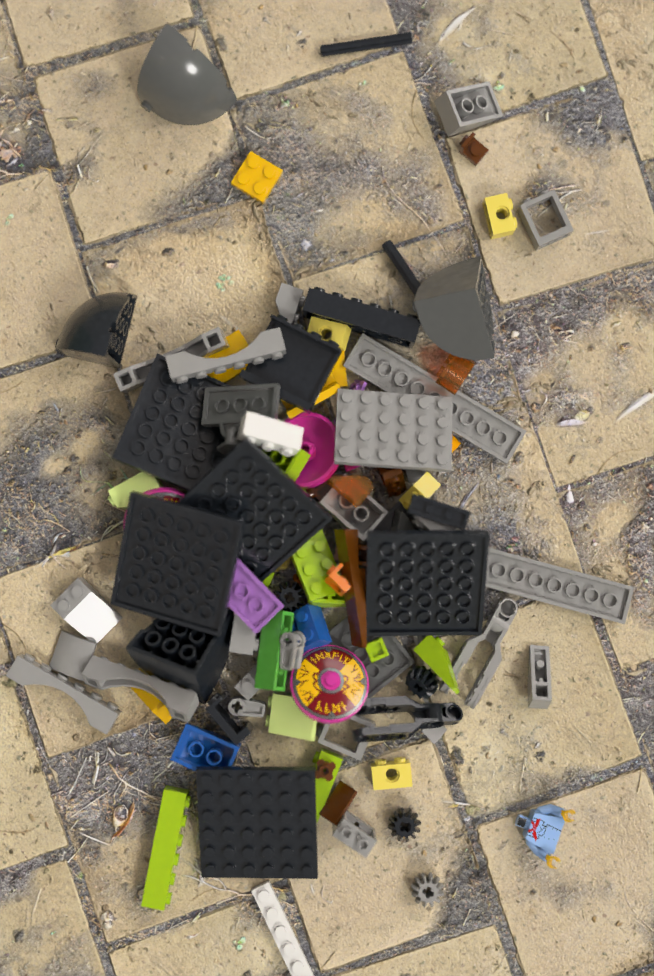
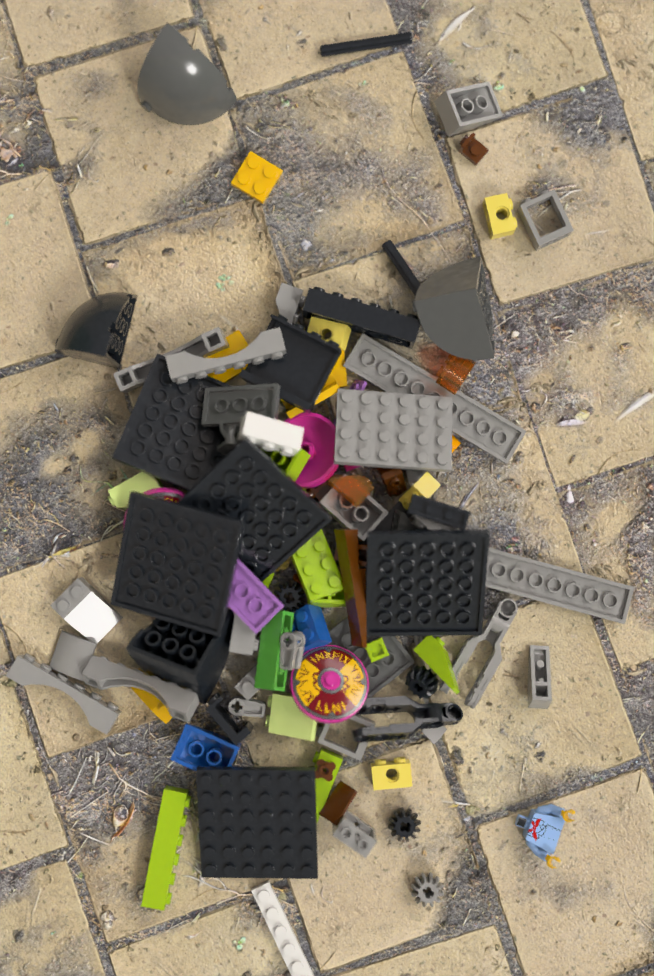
orange bracket [324,563,351,597] -> none

